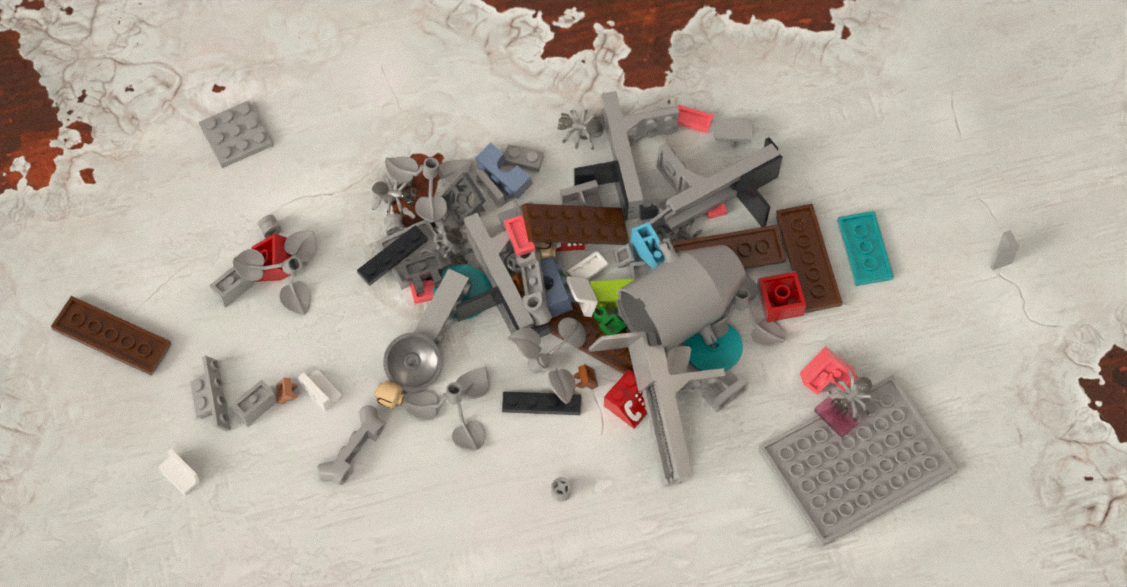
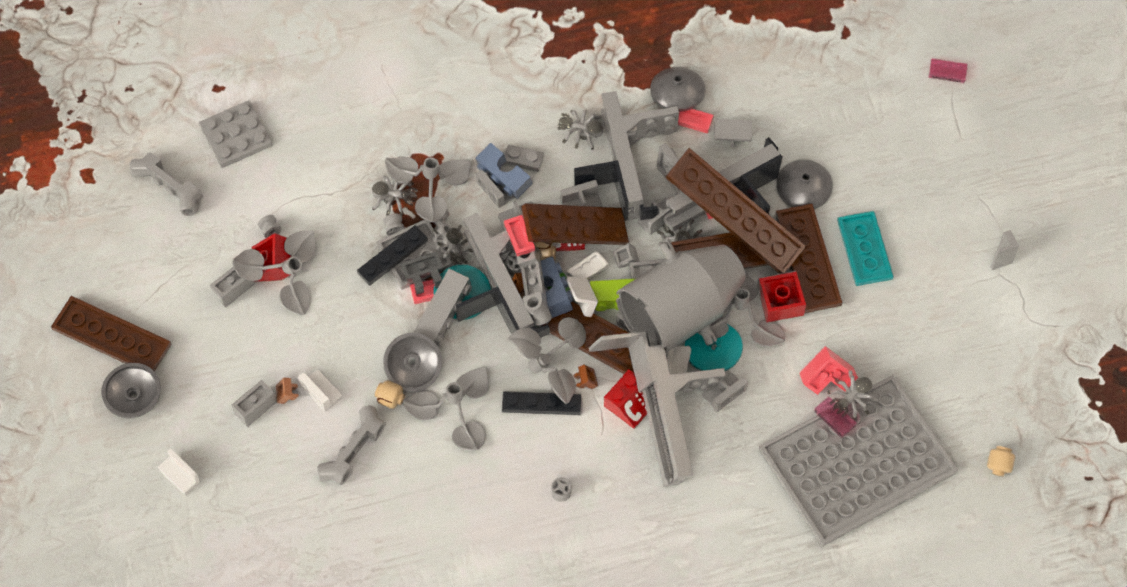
light grey bracket [190,355,230,431] -> none
dark grey piece [441,172,486,226] -> none
green plate [593,307,626,336] -> none
medium azure slope [631,222,665,268] -> none
none -> flat silver dish [101,363,161,418]
none -> light grey plate [130,152,203,216]
none -> flat silver dish [650,67,705,112]
none -> reddish brown plate [665,148,805,274]
none -> flat silver dish [776,160,833,209]
none -> clear pink tile [928,58,968,83]
none -> tan head [987,446,1015,477]

